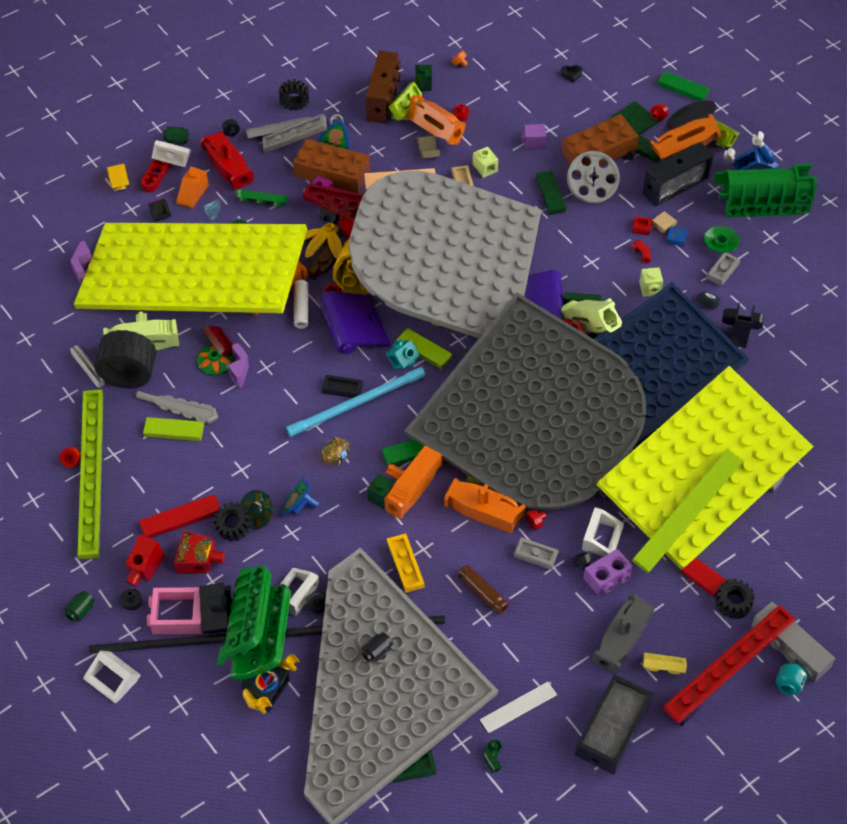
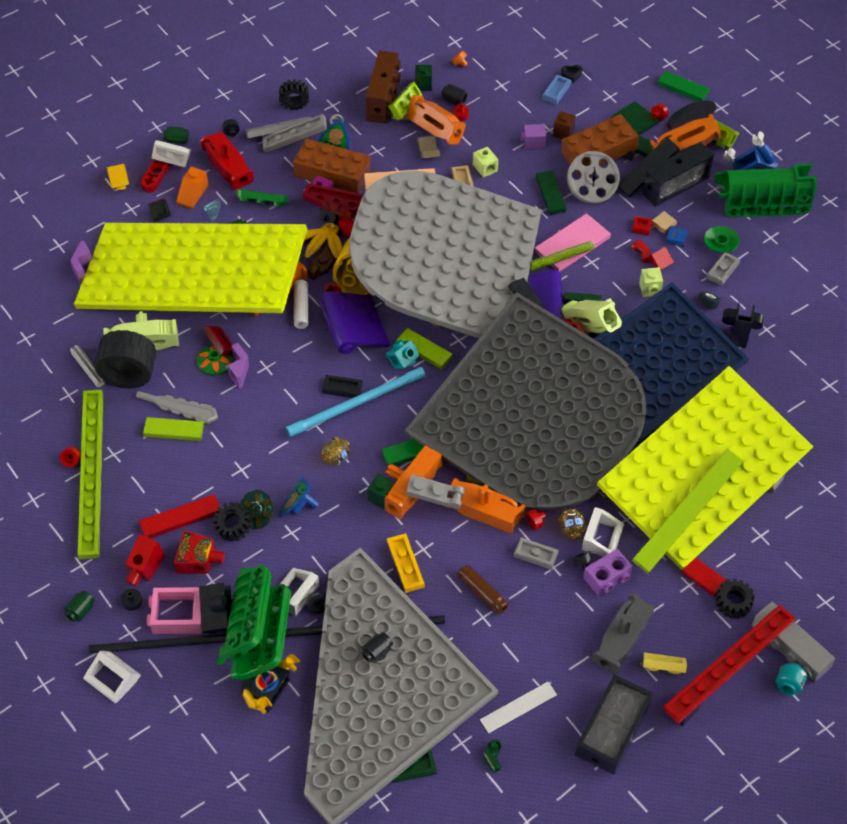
none -> light grey plate [406,474,465,509]
none -> black brick [442,84,468,105]
none -> black tile [508,277,544,308]
none -> lime piece [530,241,595,272]
none -> bright pink tile [534,213,611,272]
none -> medium blue tile [542,75,572,105]
none -> reddish brown brick [553,111,576,139]
none -> clear yellow head [558,509,586,540]
none -> black tile [618,137,680,198]
none -> tile [649,247,674,270]

